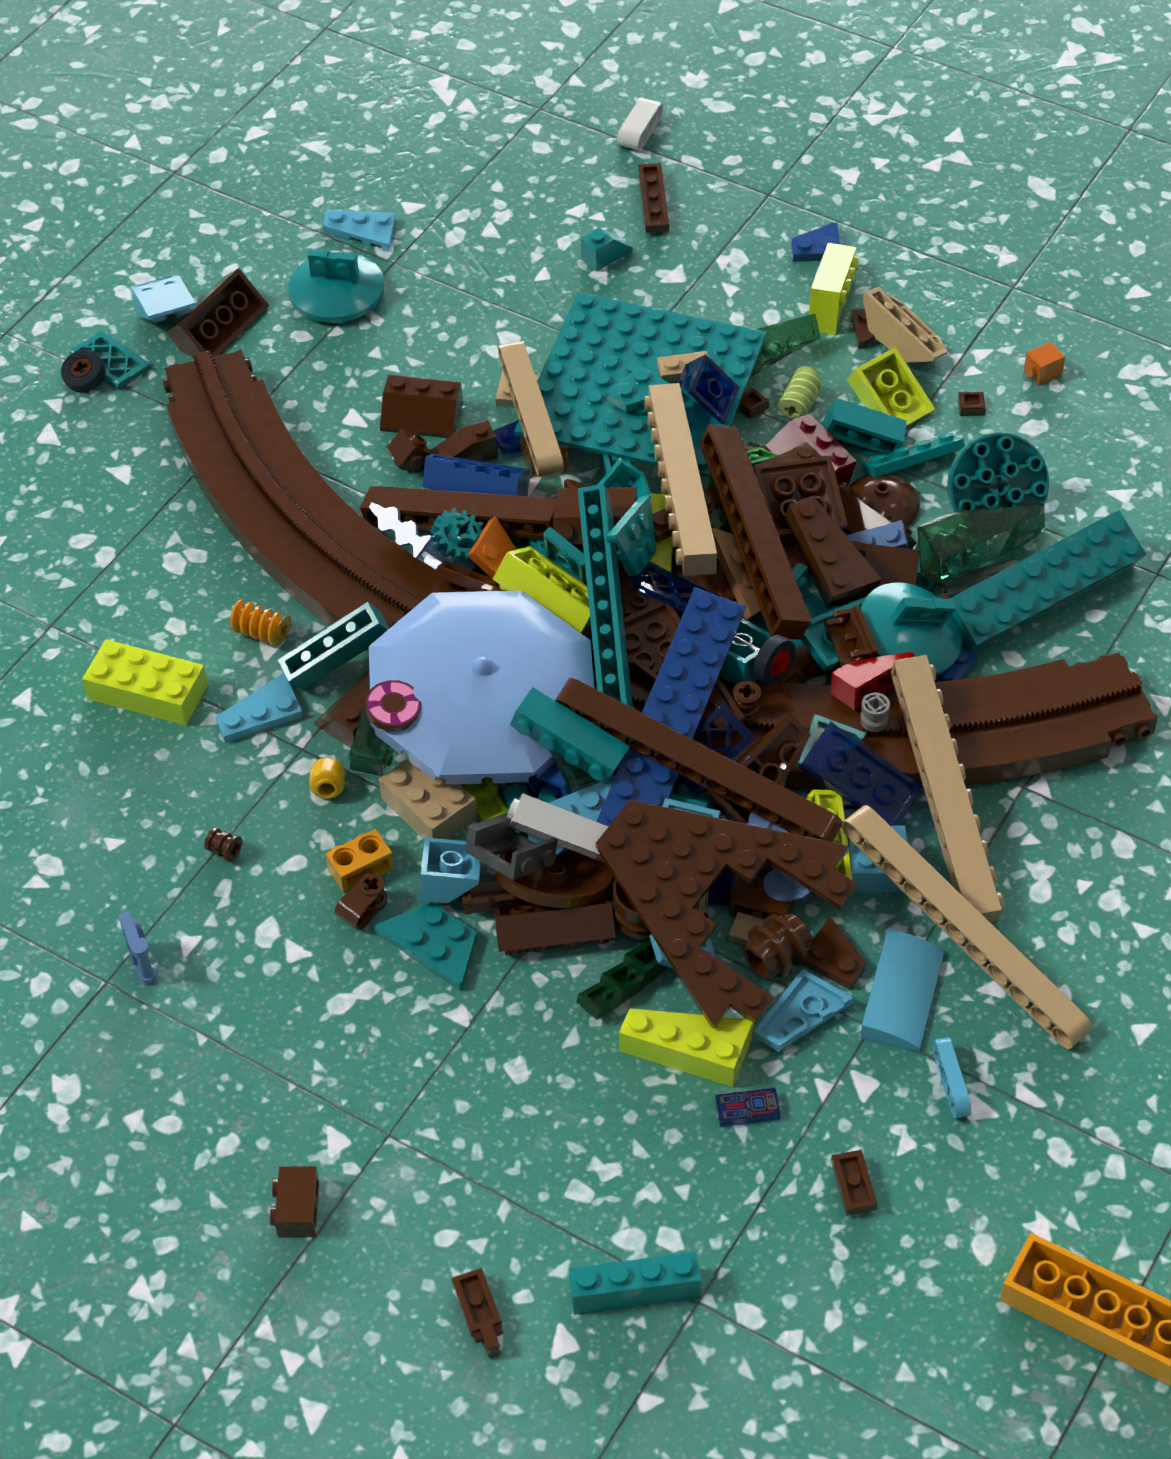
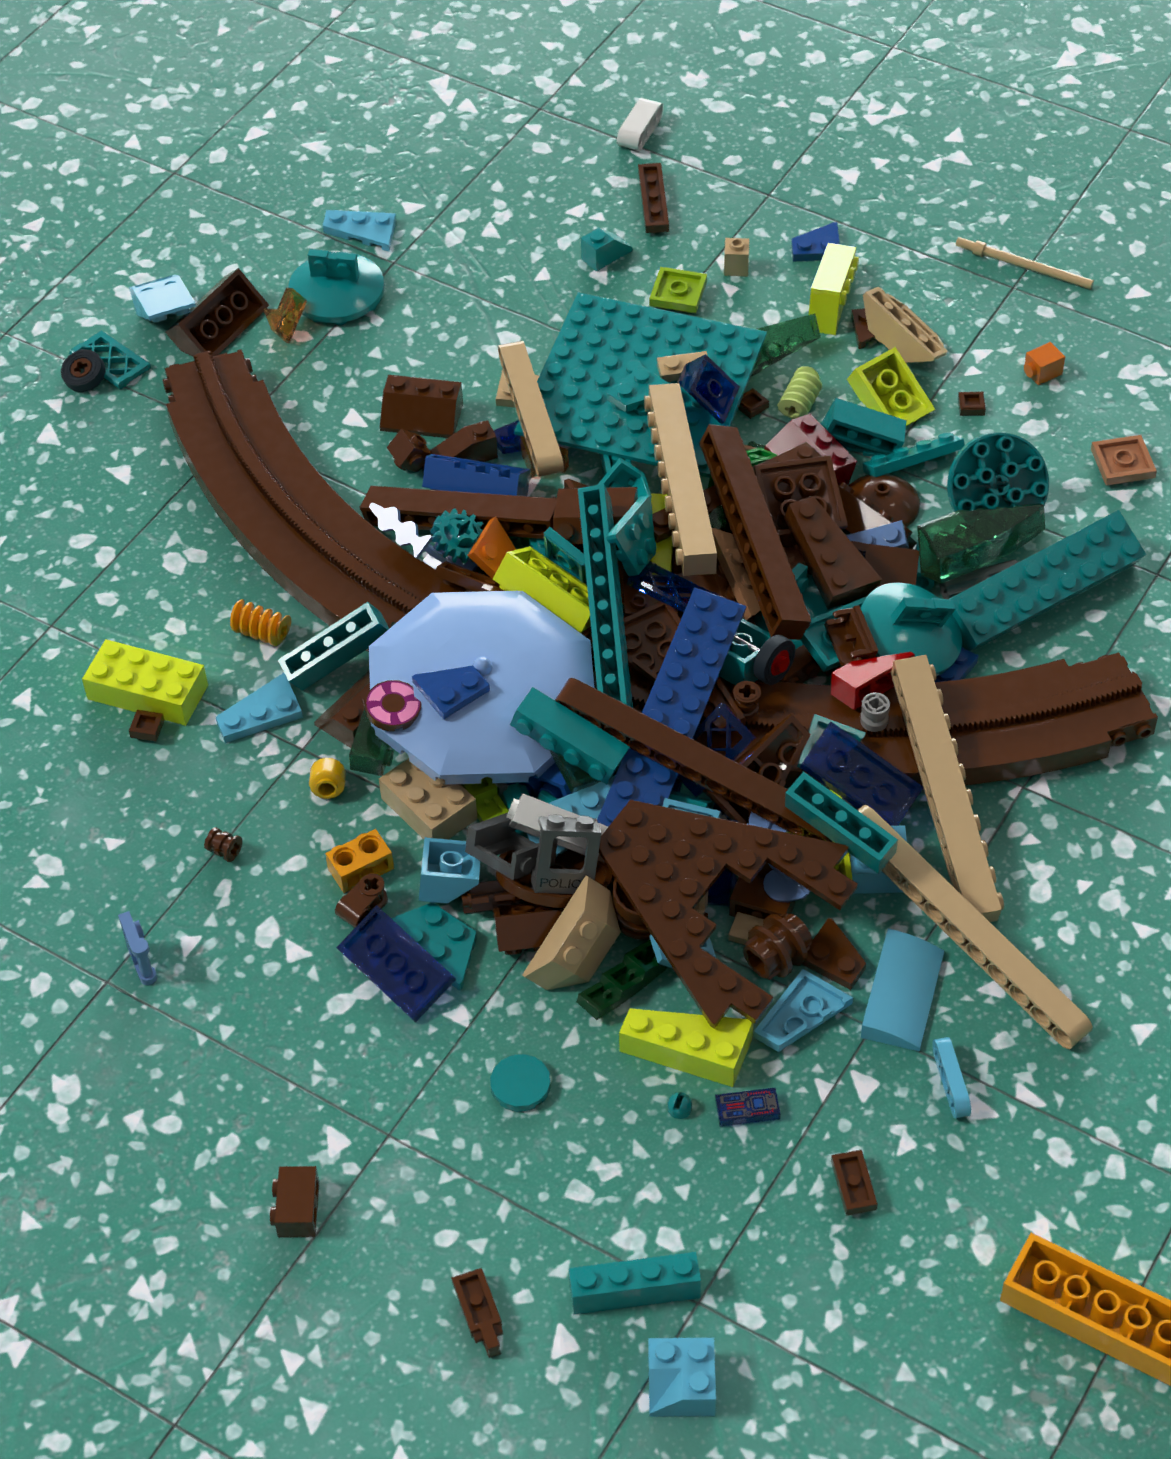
none -> reddish brown plate [129,710,165,742]
none -> clear orange slope [264,288,307,343]
none -> clear blue tile [336,905,456,1023]
none -> blue wing [412,665,490,720]
none -> teal tile [490,1054,551,1112]
none -> tan wedge [522,875,620,990]
none -> dark grey window [531,814,601,894]
none -> medium azure slope [648,1338,716,1417]
none -> lime plate [649,267,707,313]
none -> teal hinge [668,1092,692,1119]
none -> tan brick [724,238,749,276]
none -> teal brick [785,772,898,874]
none -> tan bar [956,237,1094,290]
none -> nougat plate [1091,435,1157,485]

